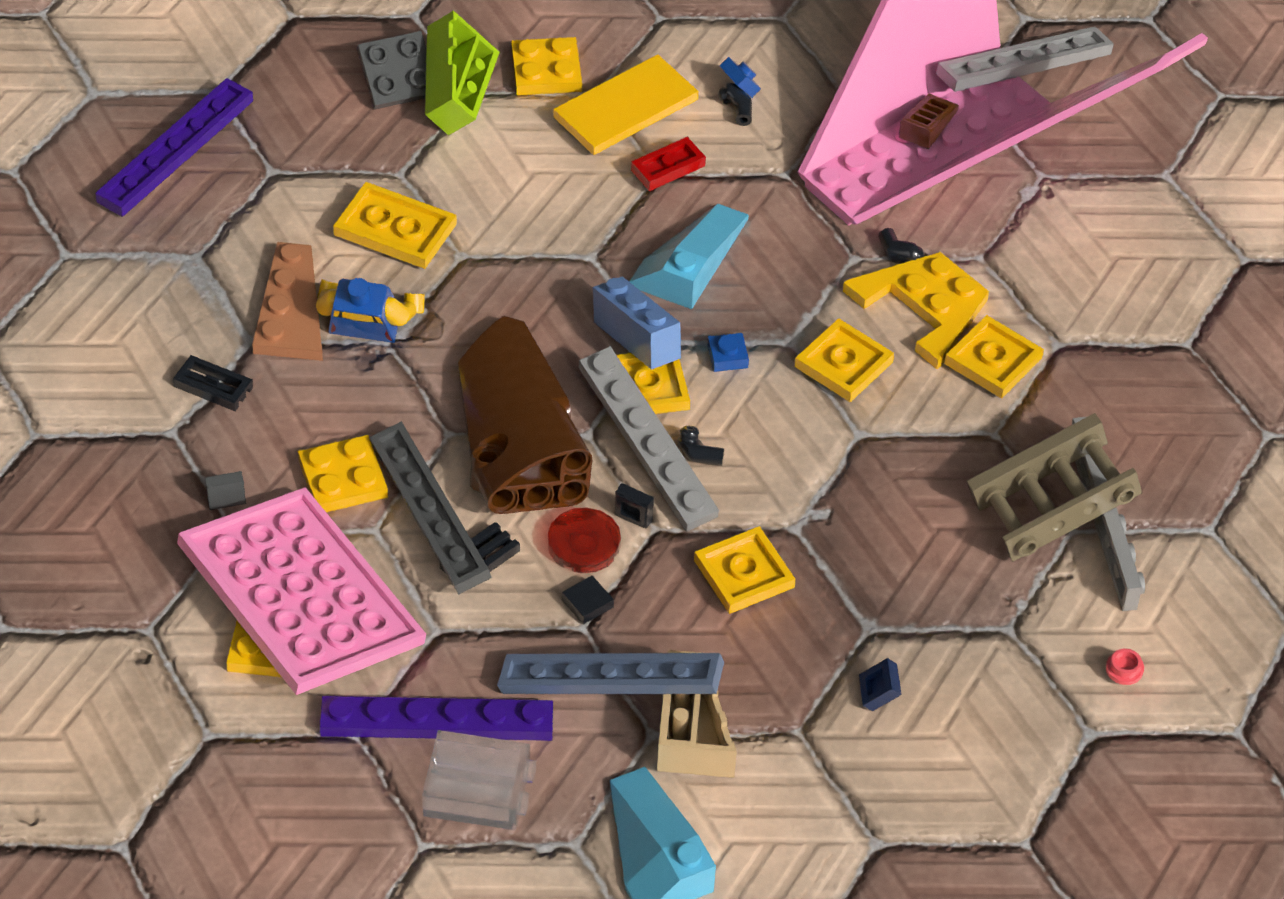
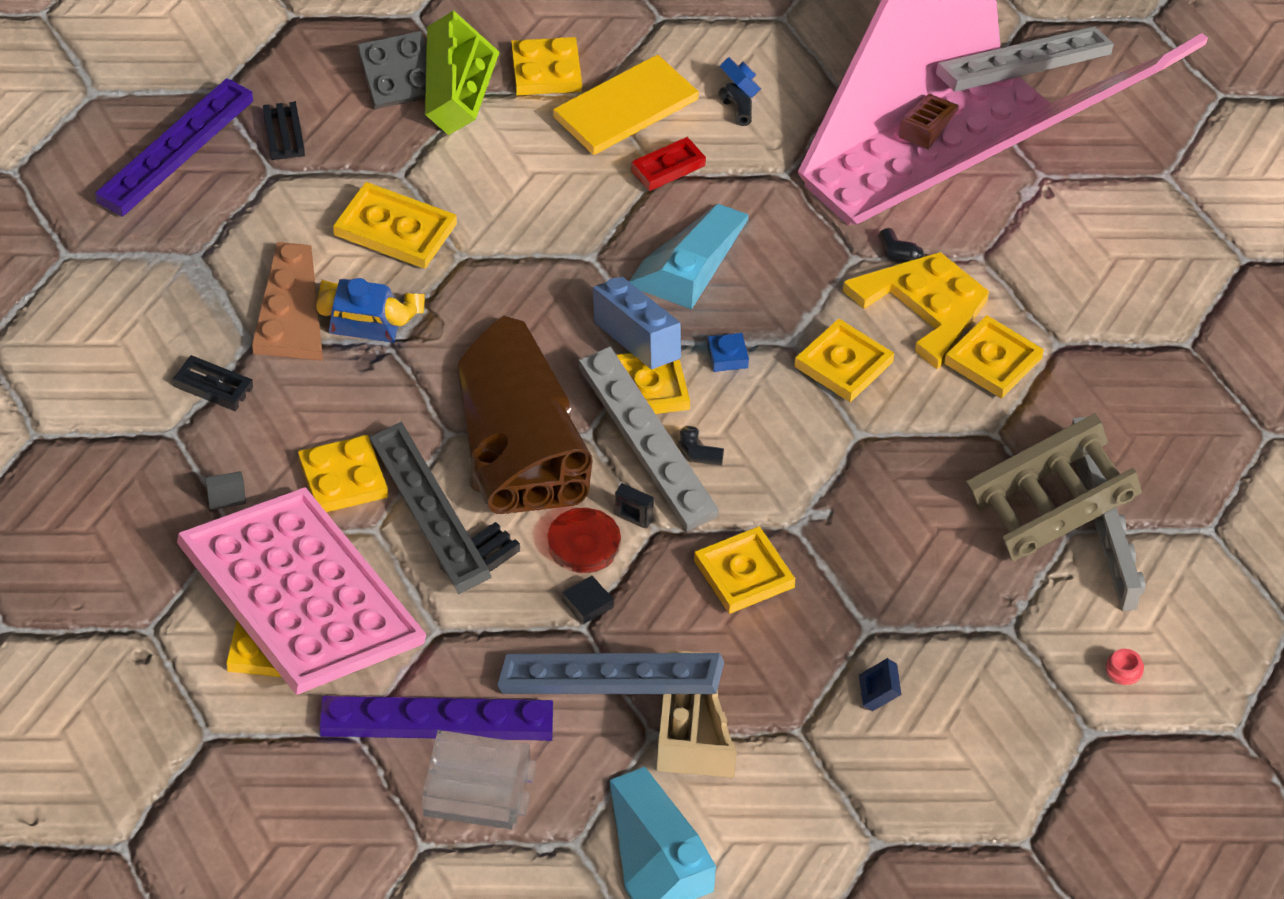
none -> black tile [263,101,305,160]

